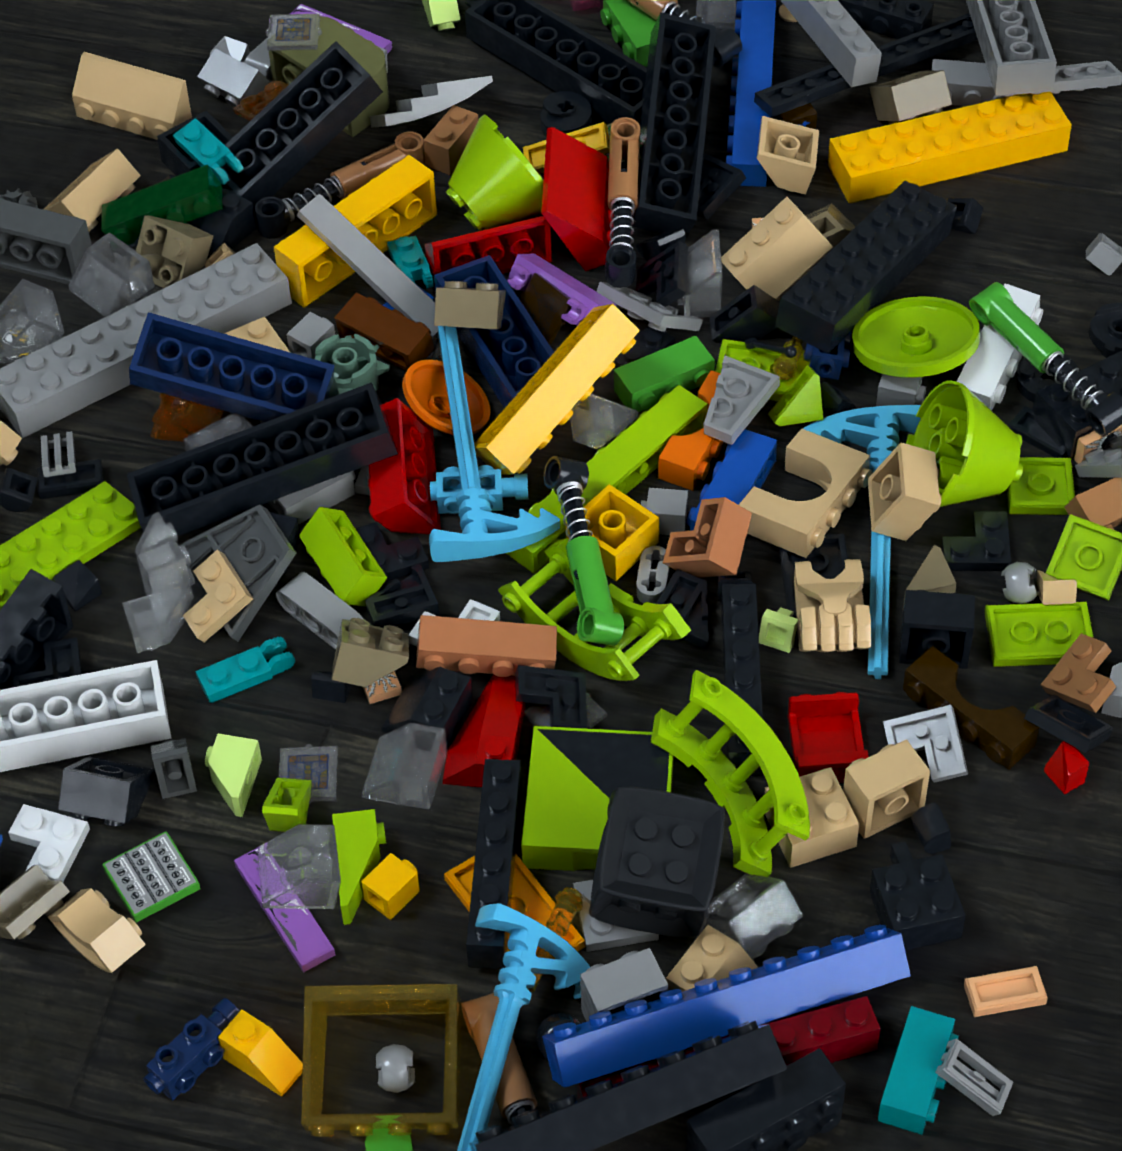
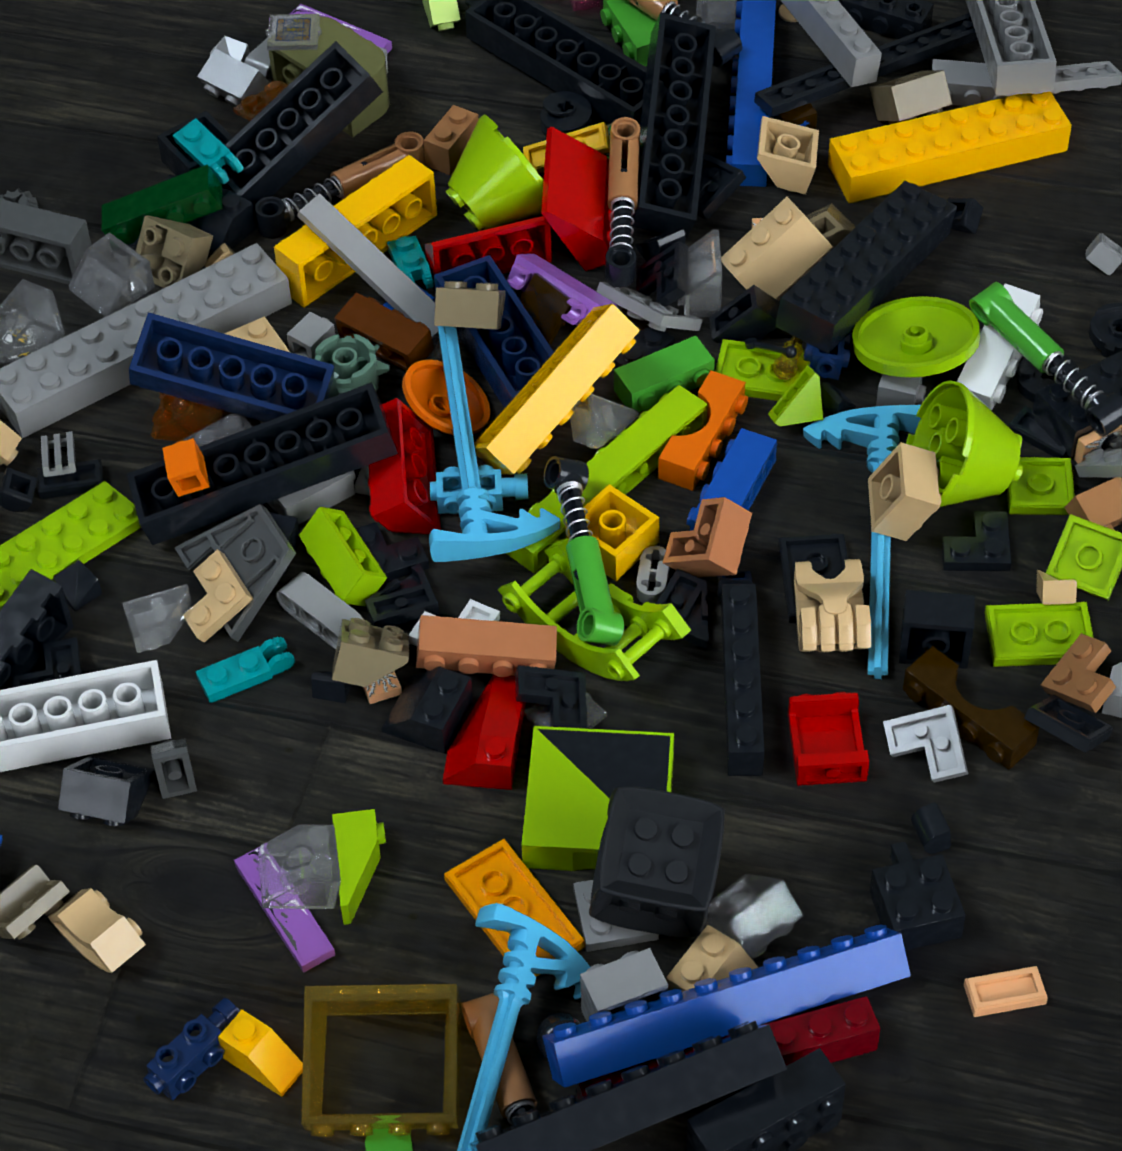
white plate [8,804,90,882] -> none
tan slope [43,148,141,231] -> none
tan slope [72,52,192,140] -> none
tile [102,831,200,923] -> none
clear slope [135,512,195,614] -> none
yellowish green slope [205,733,262,817] -> none
lime slope [262,778,312,833] -> none
piece [279,744,338,804] -> none
yellow brick [361,853,420,920] -> none
clear slope [362,723,447,810] -> none
light grey slope [370,76,493,128] -> none
light grey piece [376,1044,415,1093] -> none
black brick [466,759,522,969] -> none
clear yellow pin [527,887,584,993] -> none
light grey brick [641,488,688,535] -> none
lime fence [651,670,810,880] -> none
light grey wing [704,355,780,445] -> none
tan arch [739,428,872,558] -> none
yellowish green tile [759,607,799,653] -> none
tan brick [765,767,859,868] -> none
tan brick [843,739,930,839] -> none
teal brick [878,1006,959,1135] -> none
dark tan slope [903,545,956,608] -> none
light grey tile [935,1038,1014,1116] -> none
light grey piece [1001,562,1039,604] -> none
red slope [1044,741,1089,795] -> none
none -> orange brick [162,438,210,497]

